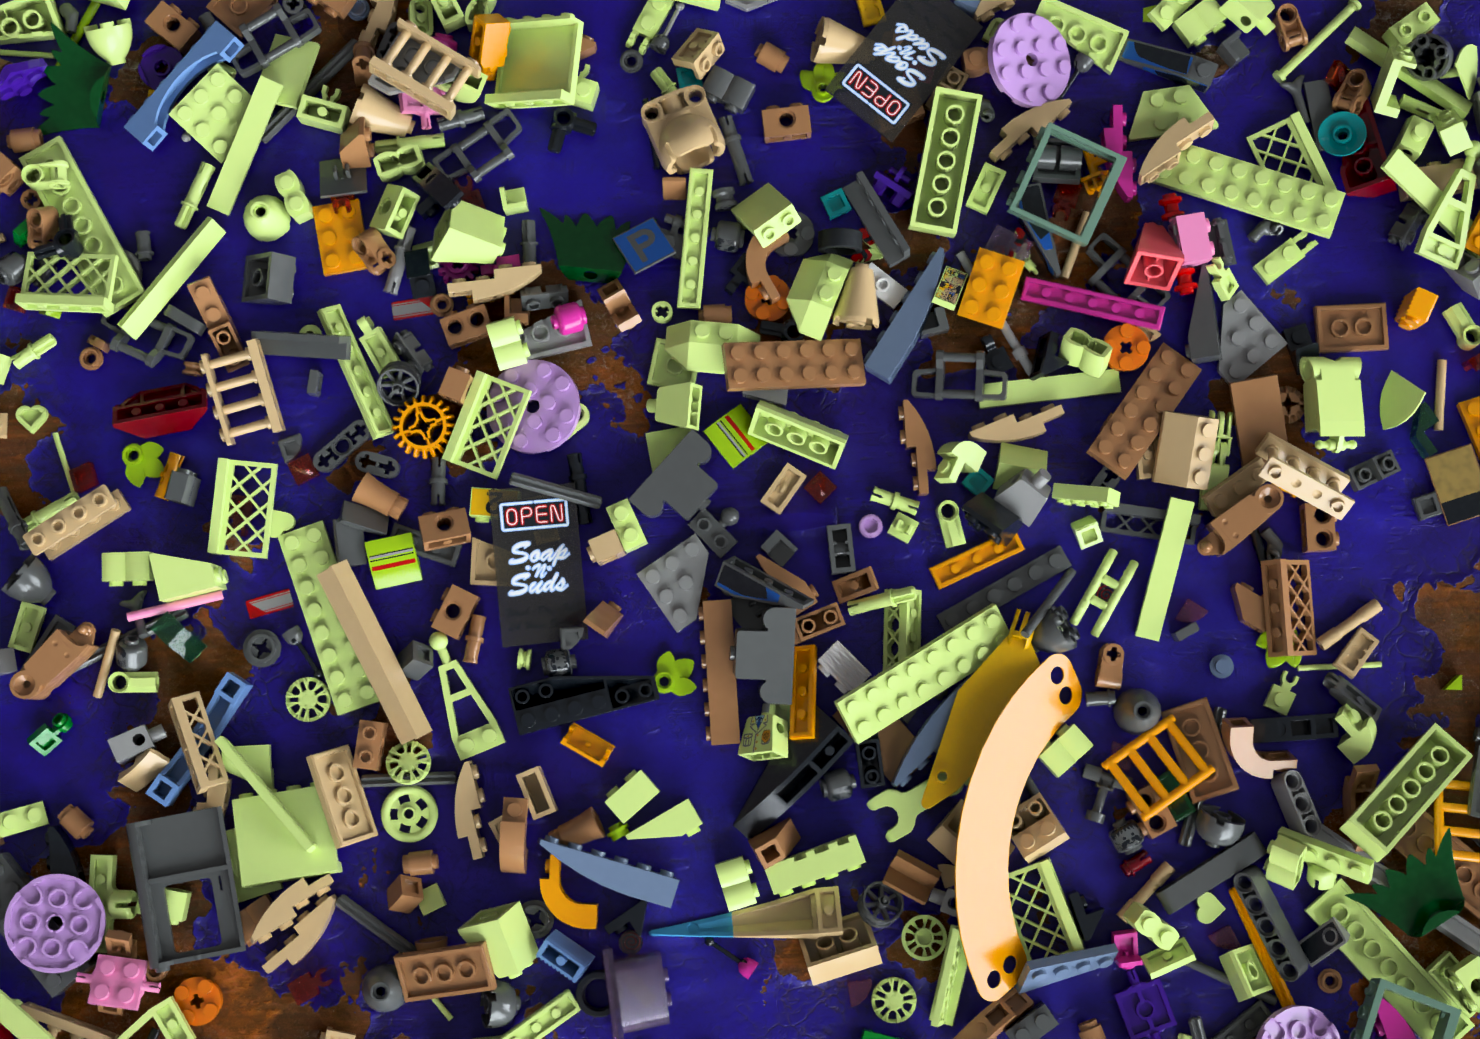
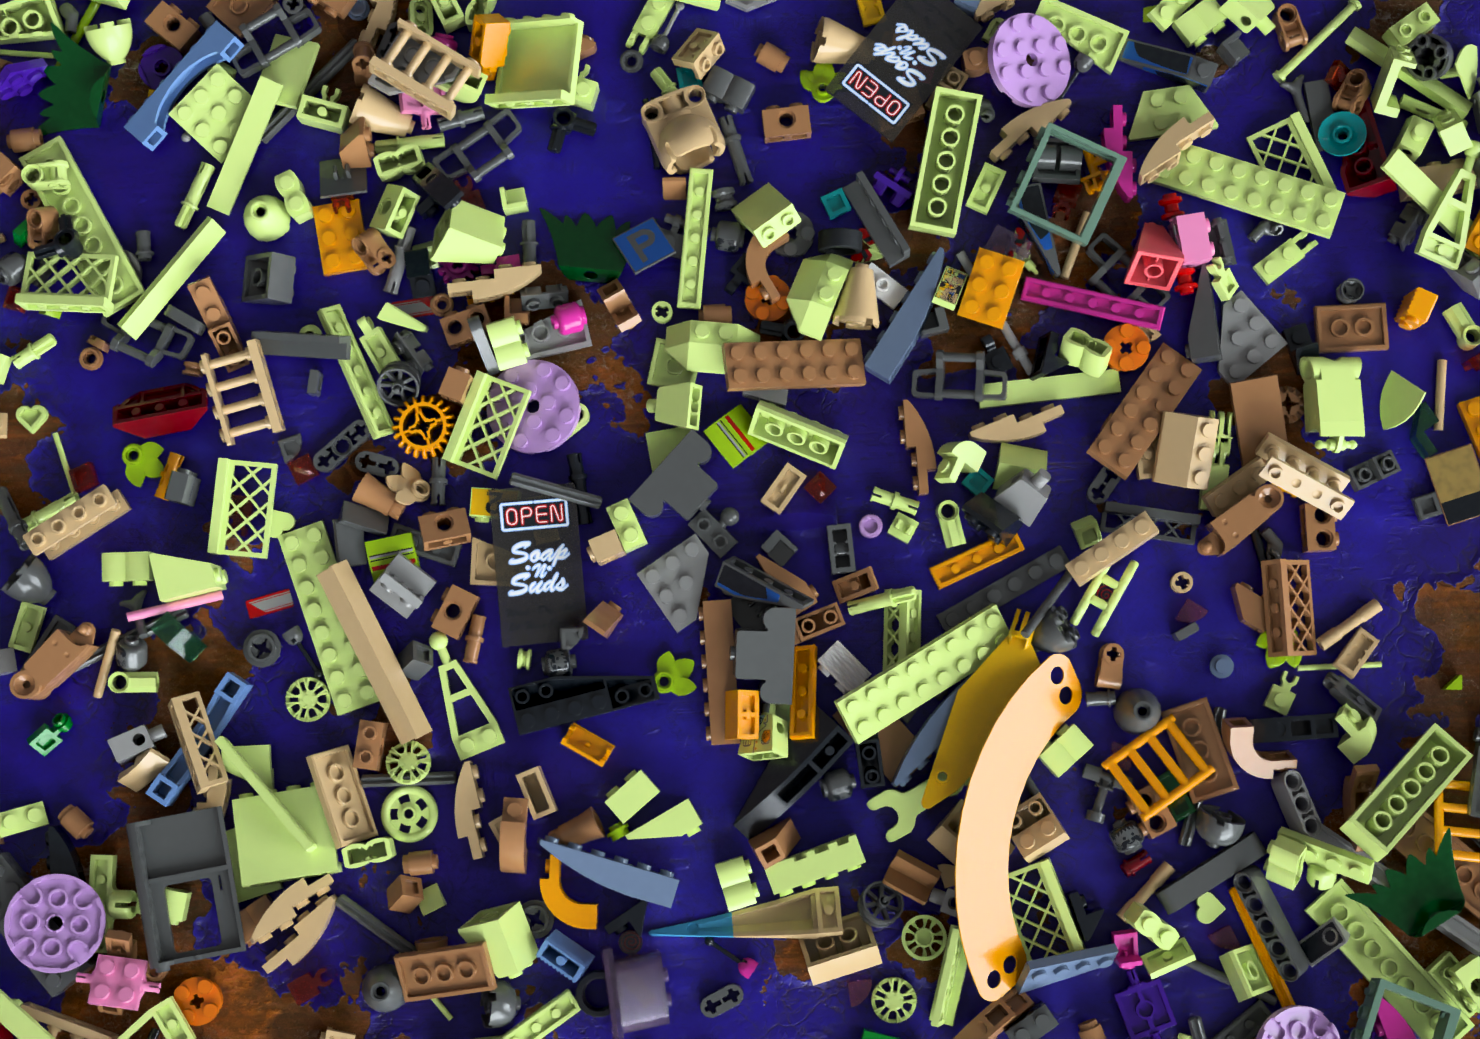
yellowish green piece [1052,483,1121,509] -> none
yellowish green tile [1134,496,1195,641] -> none
medium nougat plate [1317,968,1342,993] -> none
none -> yellowish green brick [341,837,397,868]
none -> light grey bracket [369,552,437,619]
none -> yellowish green slope [377,302,429,332]
none -> tan plate [385,463,431,505]
none -> beam [467,315,501,376]
none -> dark grey beam [700,983,744,1018]
none -> light orange hinge [725,690,759,740]
none -> tan brick [1065,511,1159,587]
none -> tan bush [1170,572,1193,594]
none -> dark grey wheel [1335,278,1365,305]

